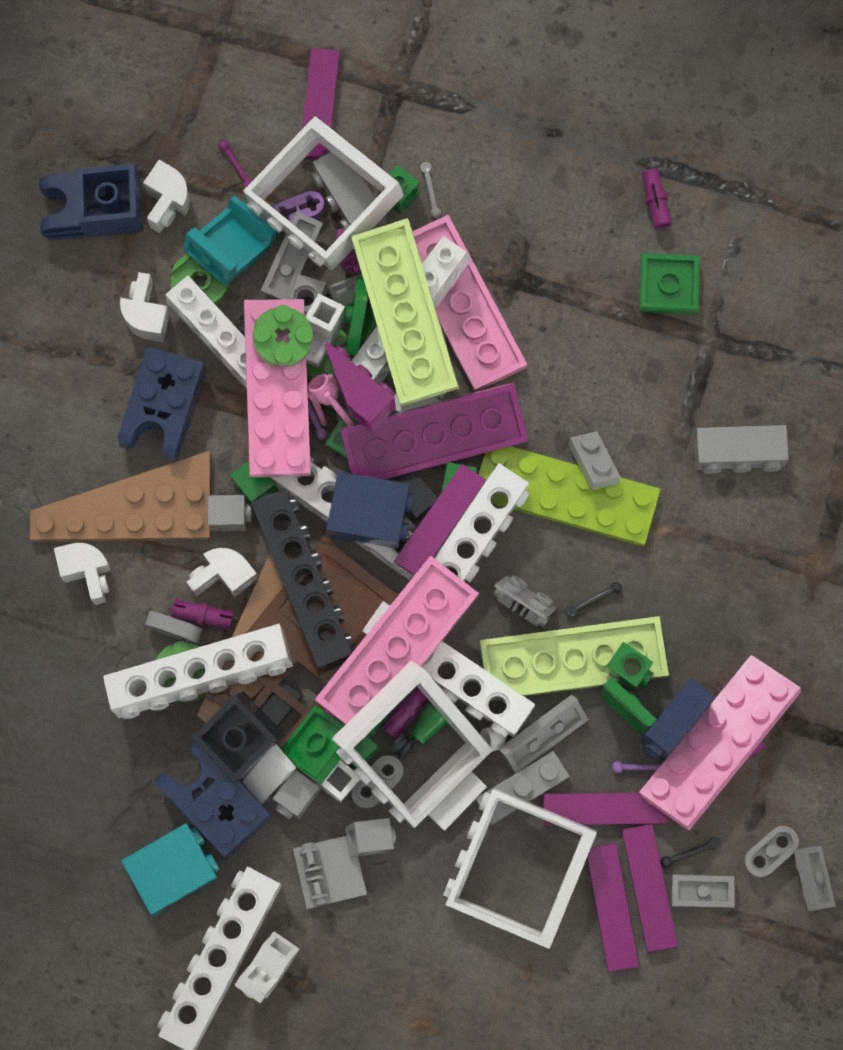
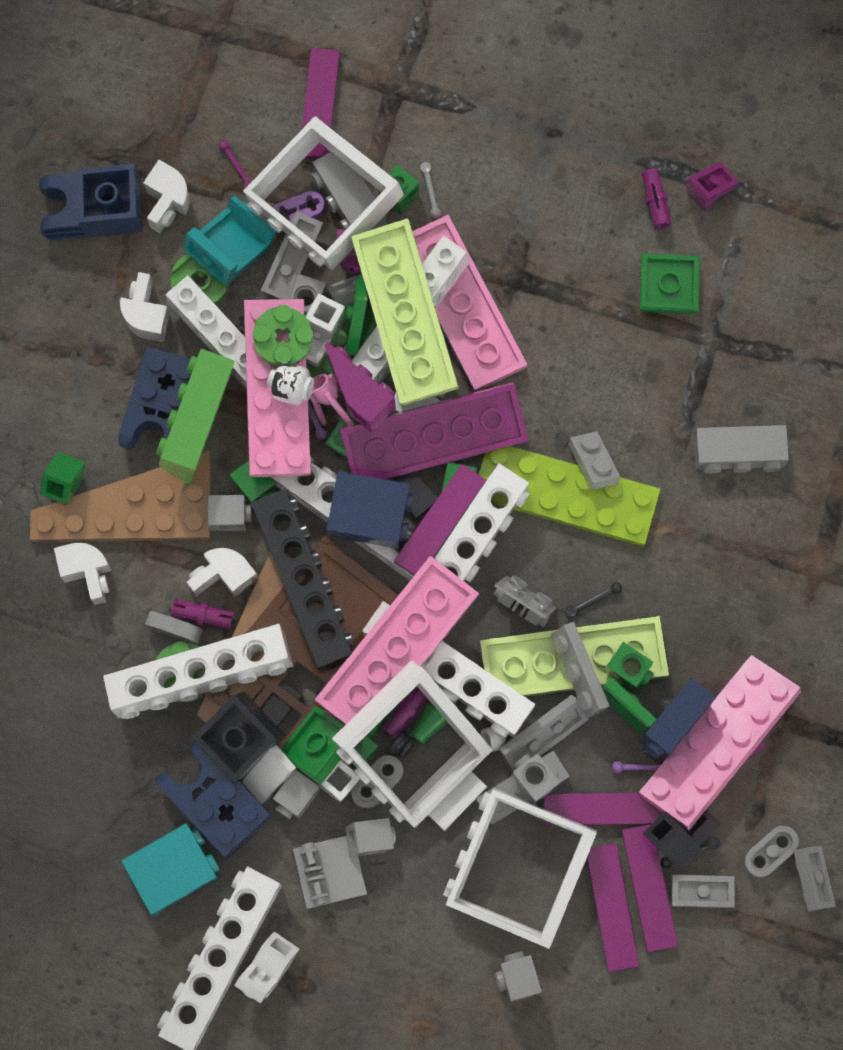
none -> green brick [40,452,85,505]
none -> bright green slope [156,349,235,485]
none -> white head [267,362,314,406]
none -> light grey brick [495,951,542,1003]
none -> light grey brick [512,753,560,805]
none -> light grey plate [551,622,609,718]
none -> black brick [643,810,721,864]
none -> magenta slope [686,162,740,212]

